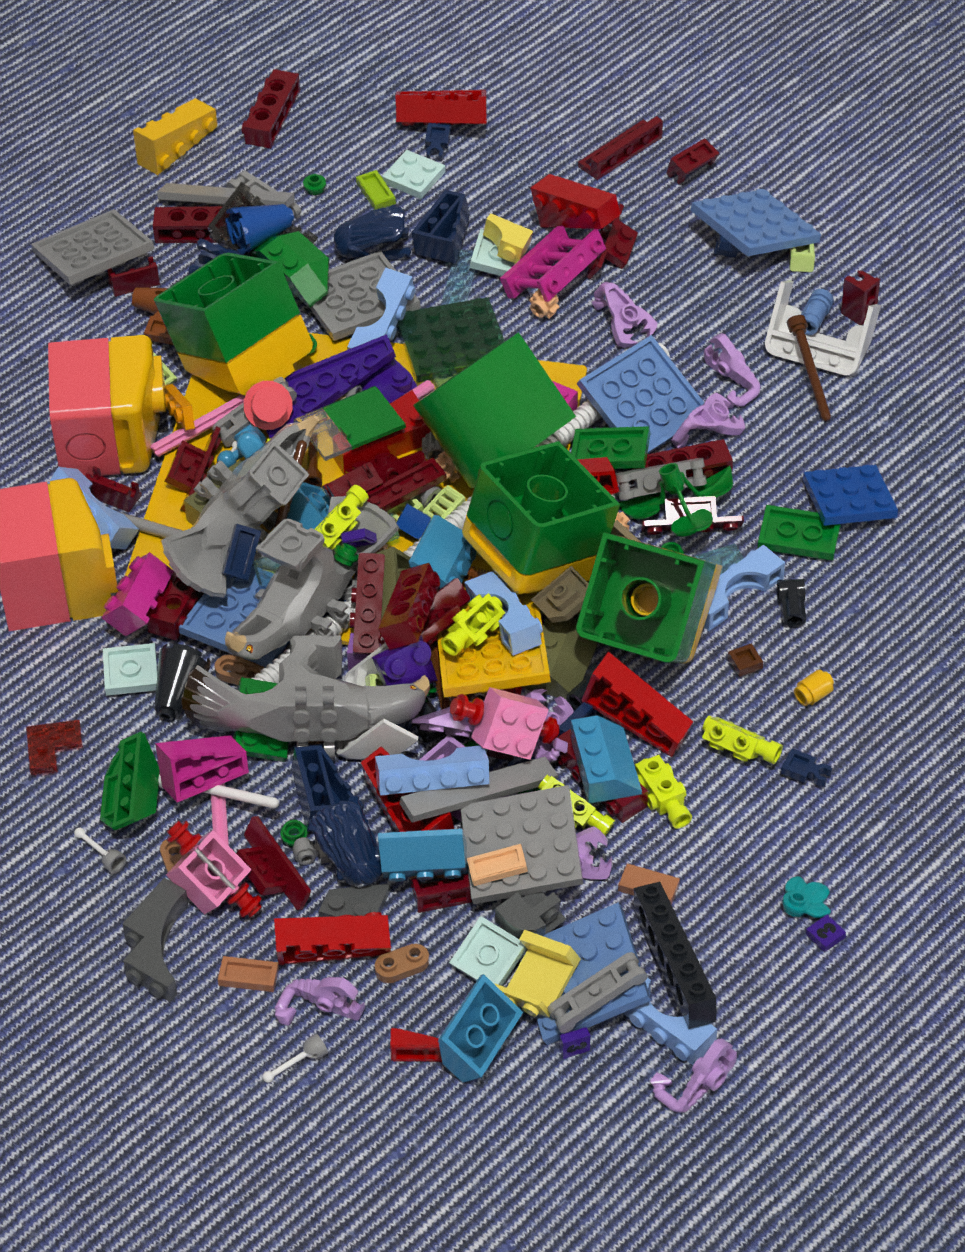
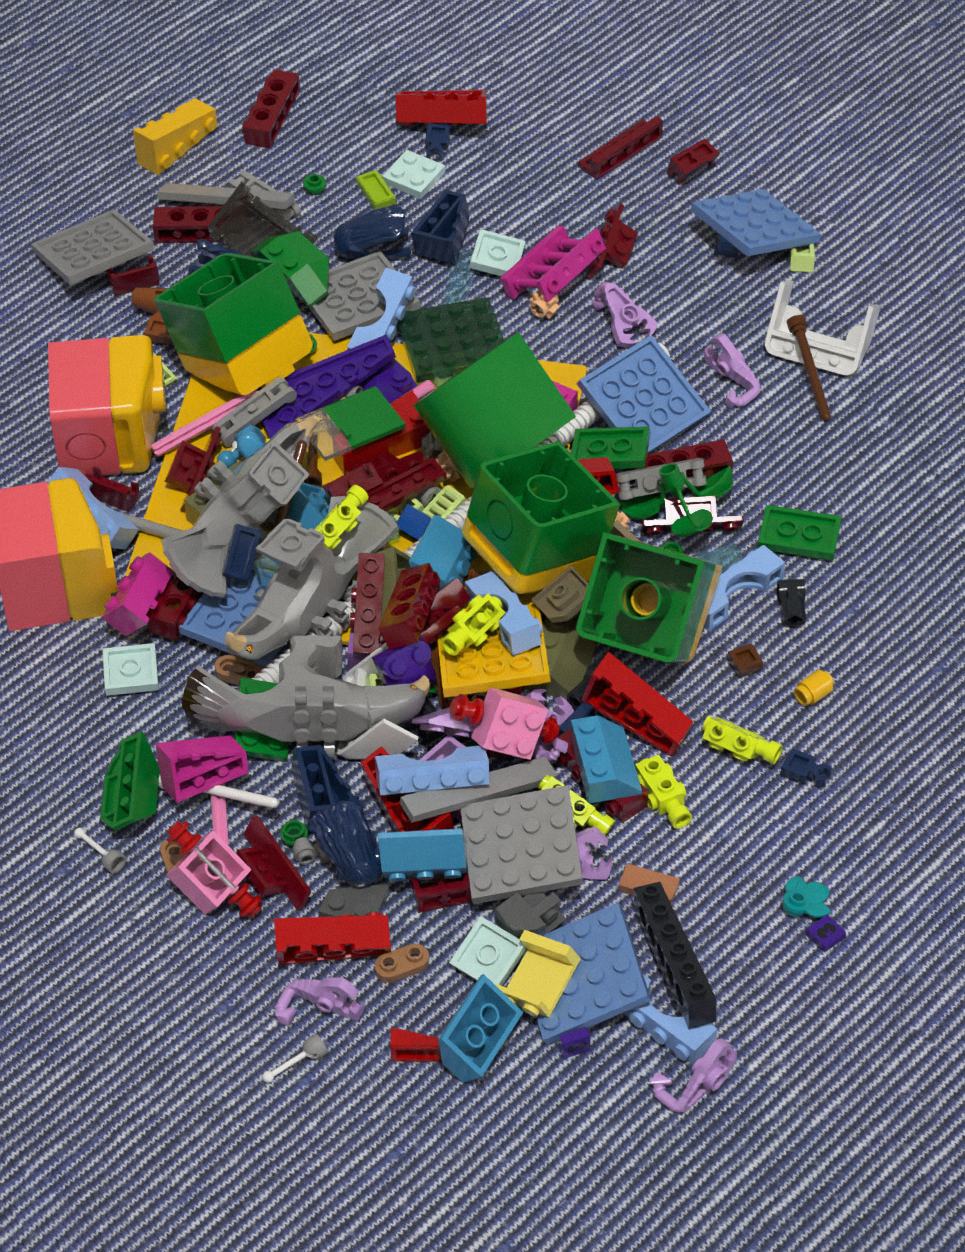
clear red plate [26,720,83,775] -> none
dark grey arch [122,878,188,1003] -> none
black cone [154,644,211,720] -> none
light orange plate [165,384,195,430] -> none
nougat tile [218,956,279,992] -> none
blue cone [225,204,294,254] -> none
coral piece [243,381,292,430] -> none
green plate [334,543,359,566] -> none
dark purple tile [341,528,377,548] -> none
light nougat tile [467,844,528,886] -> none
light yellow arch [483,213,533,264] -> none
red wedge [530,174,621,229] -> none
light grey plate [548,952,648,1033] -> none
lavender animal [671,393,745,448] -> none
medium blue axle [801,289,834,335] -> none
blue plate [803,465,898,526] -> none
dark red hinge [841,270,880,325] -> none

